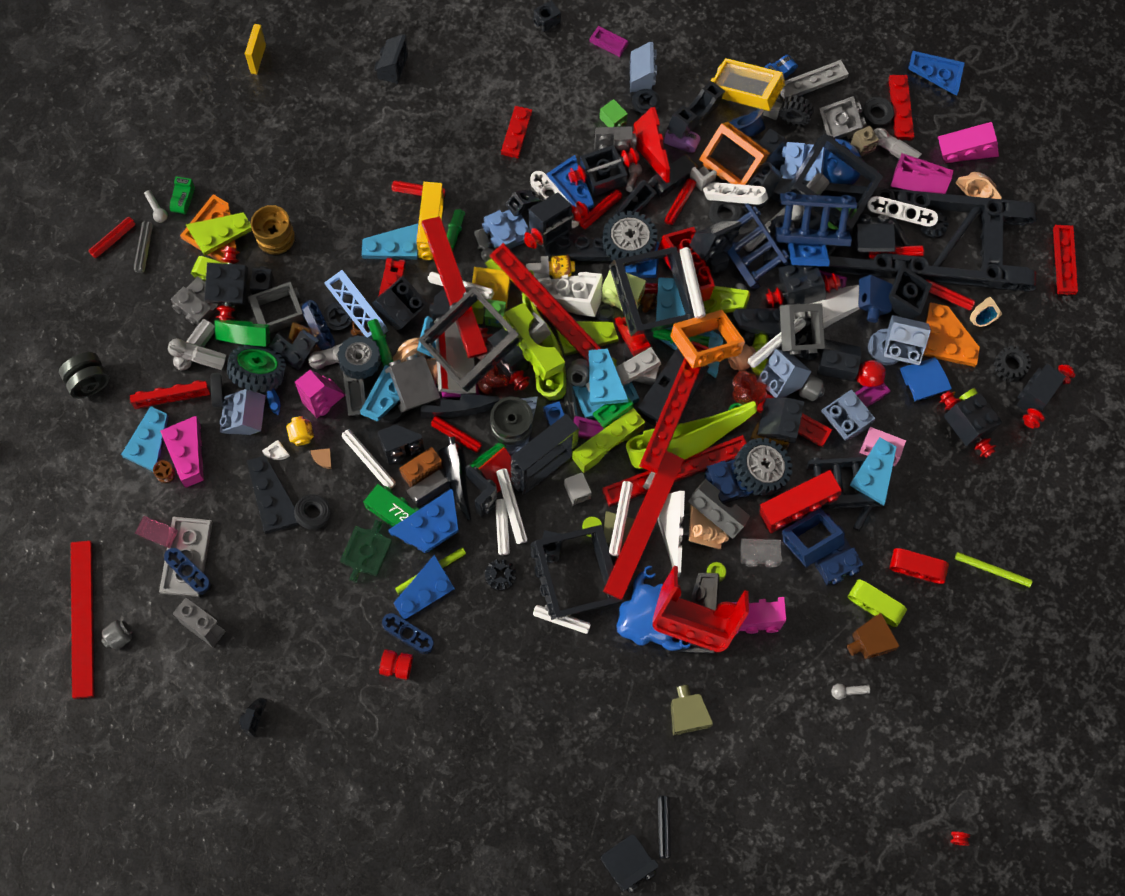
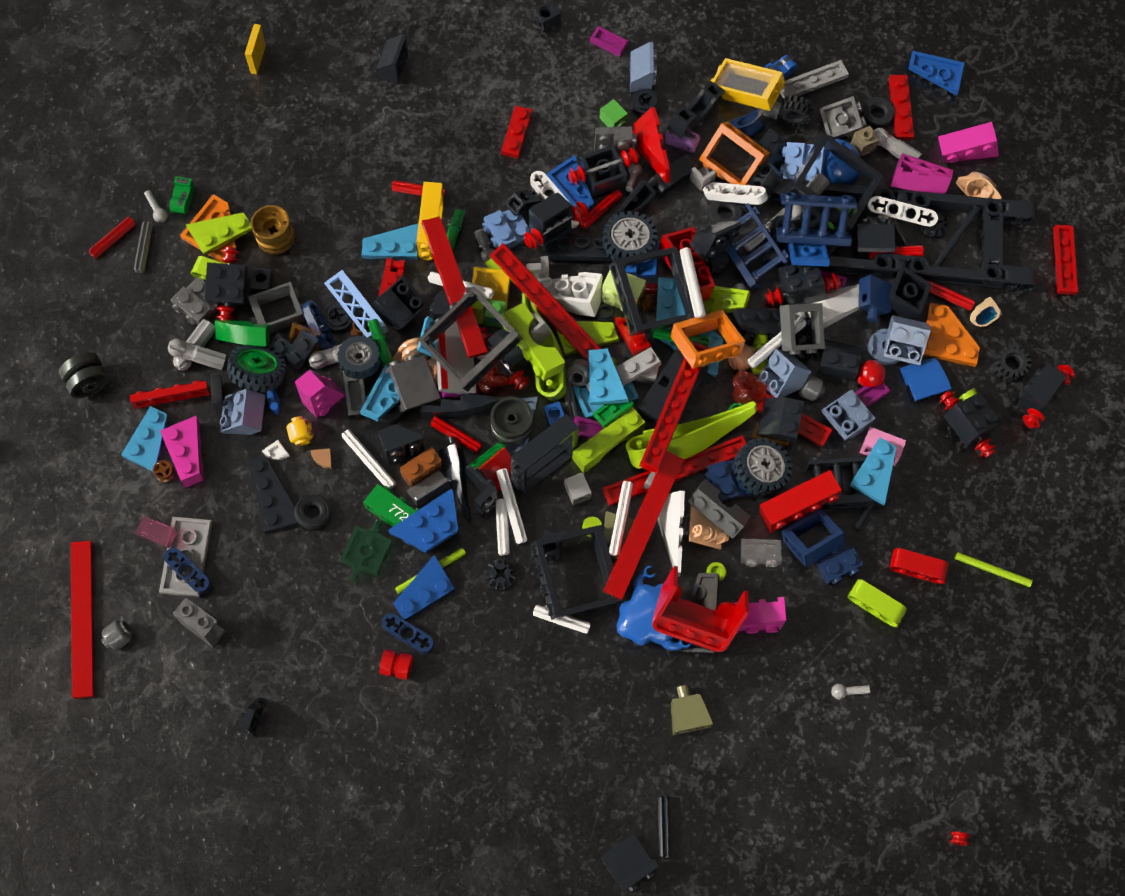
yellow head [549,255,575,279] -> none
red axle [665,178,696,225] -> none
reddish brown torso [847,613,899,659] -> none

